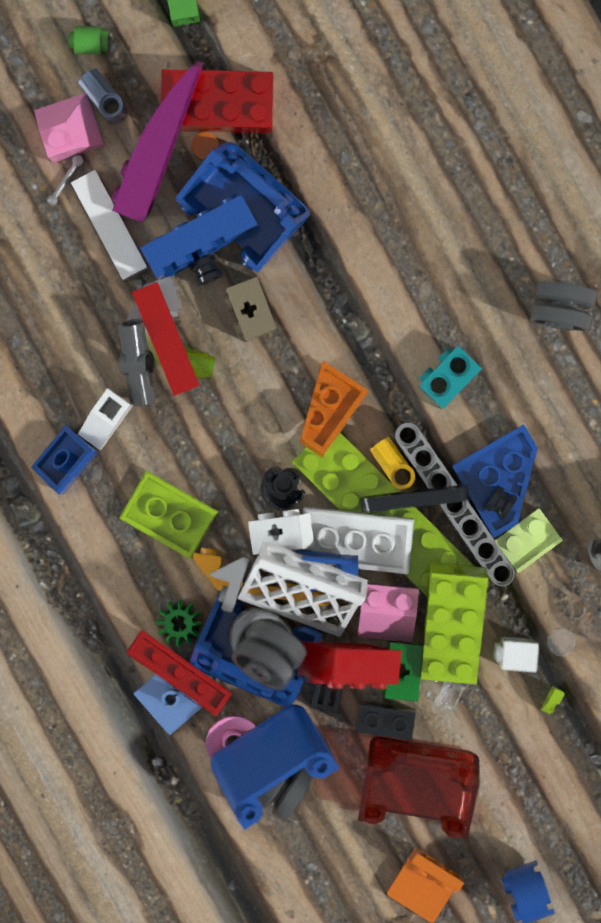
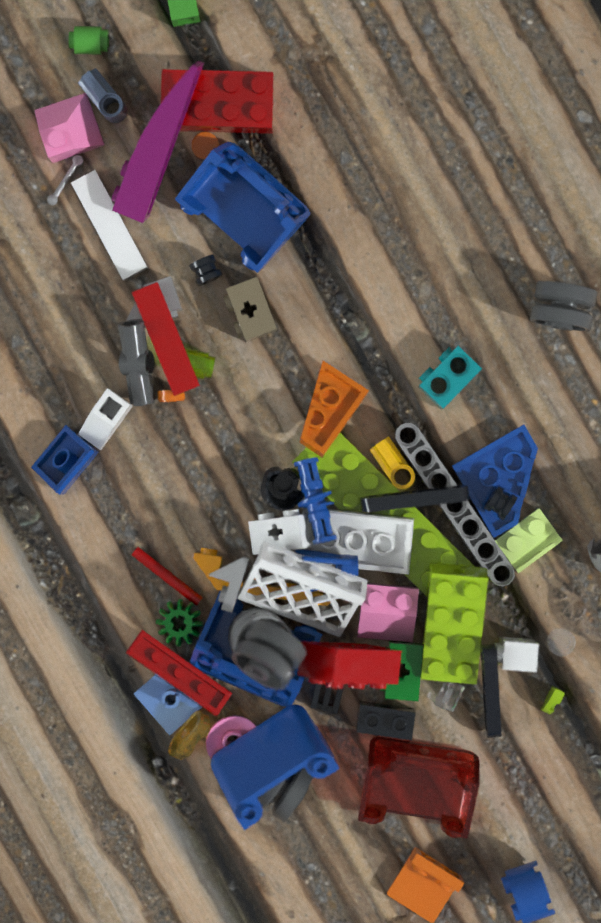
lime tile [119,470,218,559] -> none
blue wedge [141,194,260,279] -> none
none -> red bar [132,547,203,606]
none -> orange tile [157,390,185,403]
none -> clear yellow plate [168,711,211,760]
none -> blue piece [294,457,337,545]
none -> black beam [480,644,502,738]

